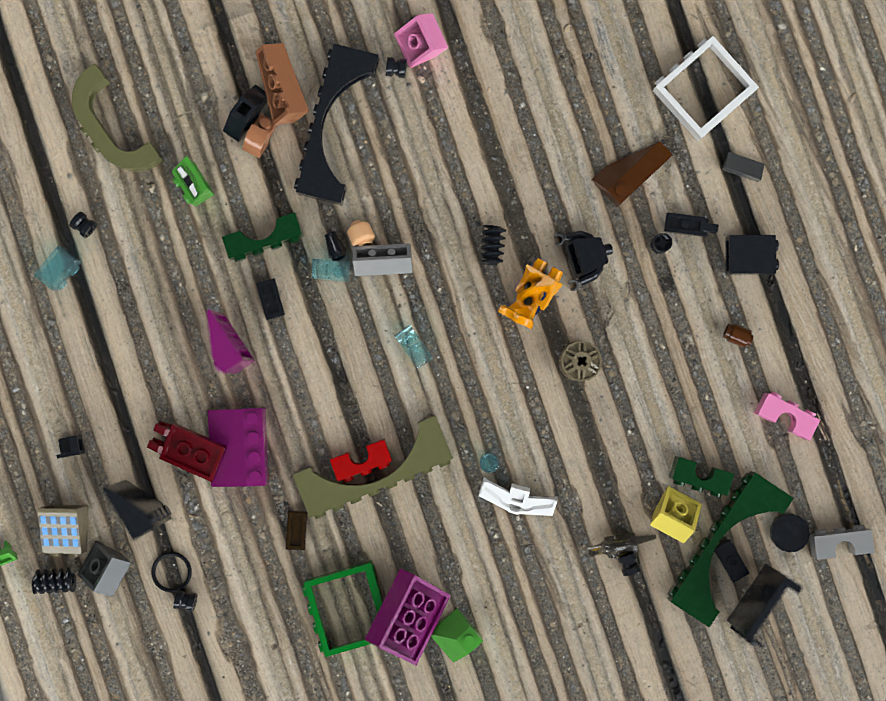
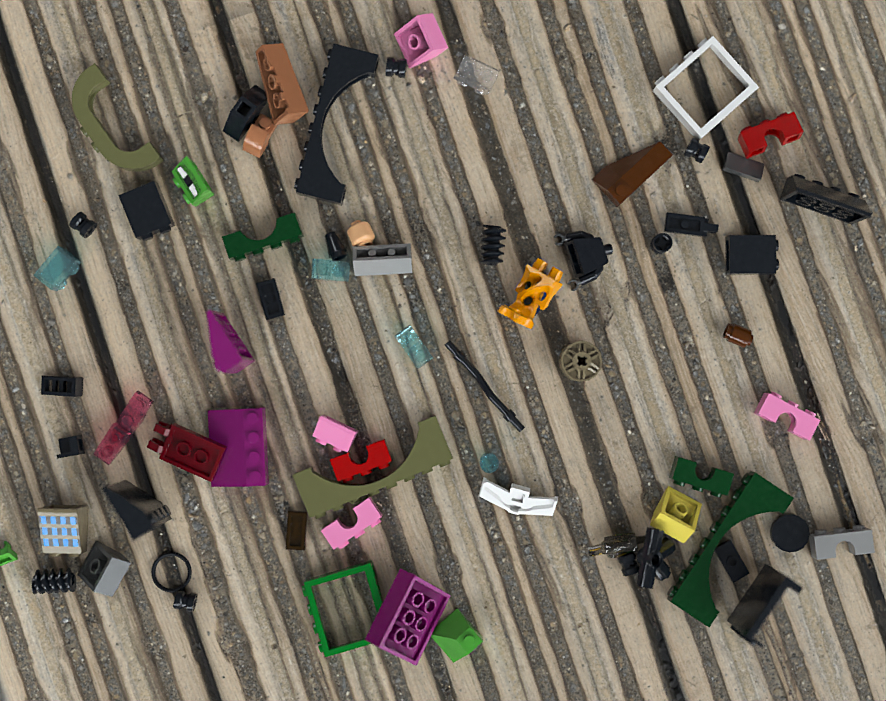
none -> black slope [41,376,83,397]
none -> clear pink slope [93,390,154,465]
none -> black brick [118,181,175,241]
none -> bright pink slope [313,415,358,454]
none -> bright pink arch [321,497,382,550]
none -> black bar [444,340,525,432]
none -> clear bracket [454,54,500,95]
none -> black piece [636,527,676,589]
none -> black wheel [684,138,710,164]
none -> red arch [737,112,804,159]
none -> black slope [780,174,872,224]

